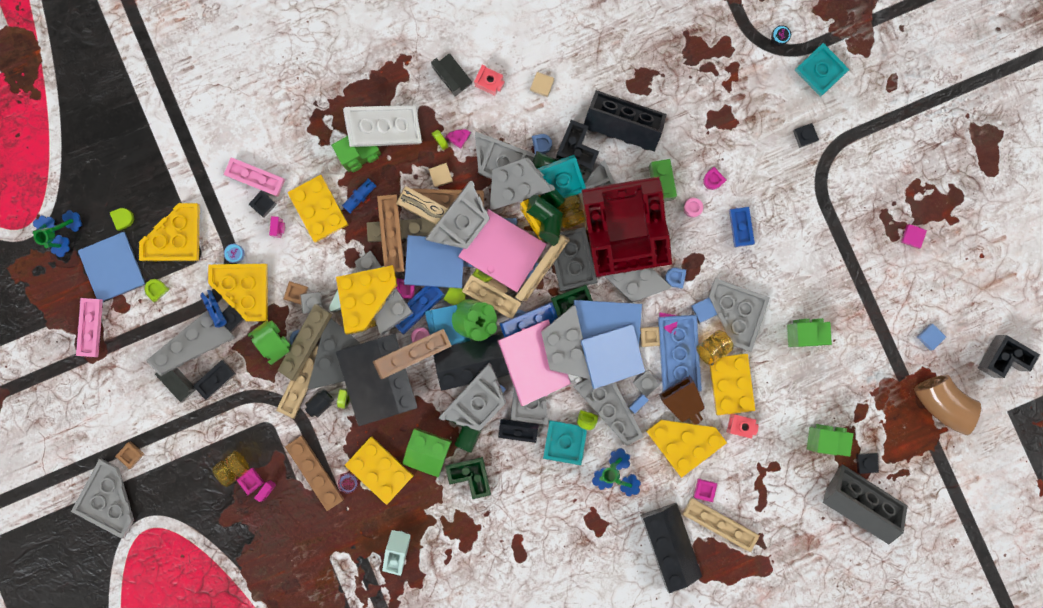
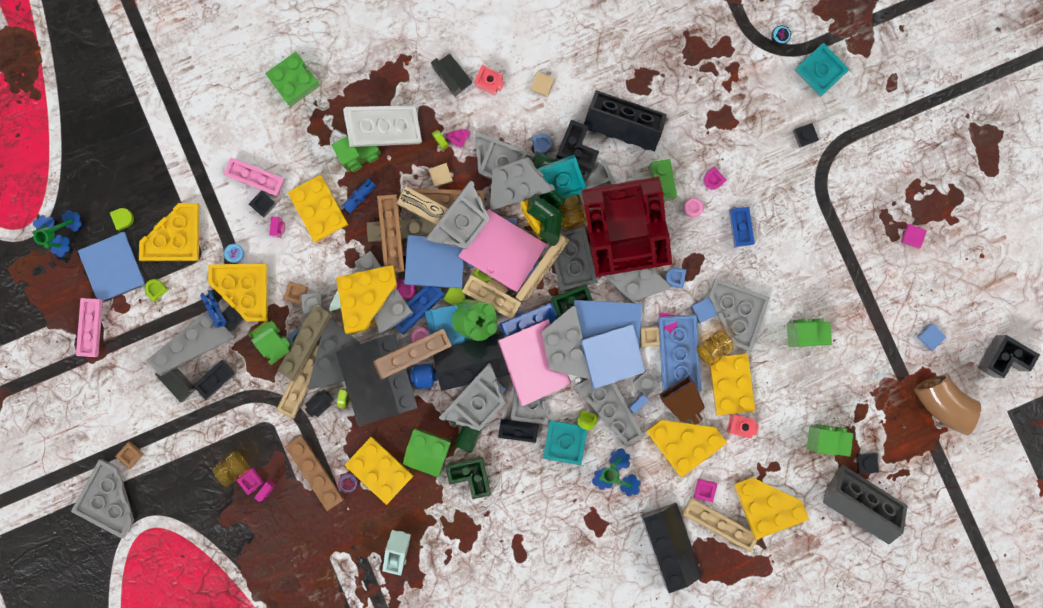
none -> bright green piece [265,52,321,107]
none -> blue head [409,364,438,389]
none -> yellow plate [733,477,810,540]

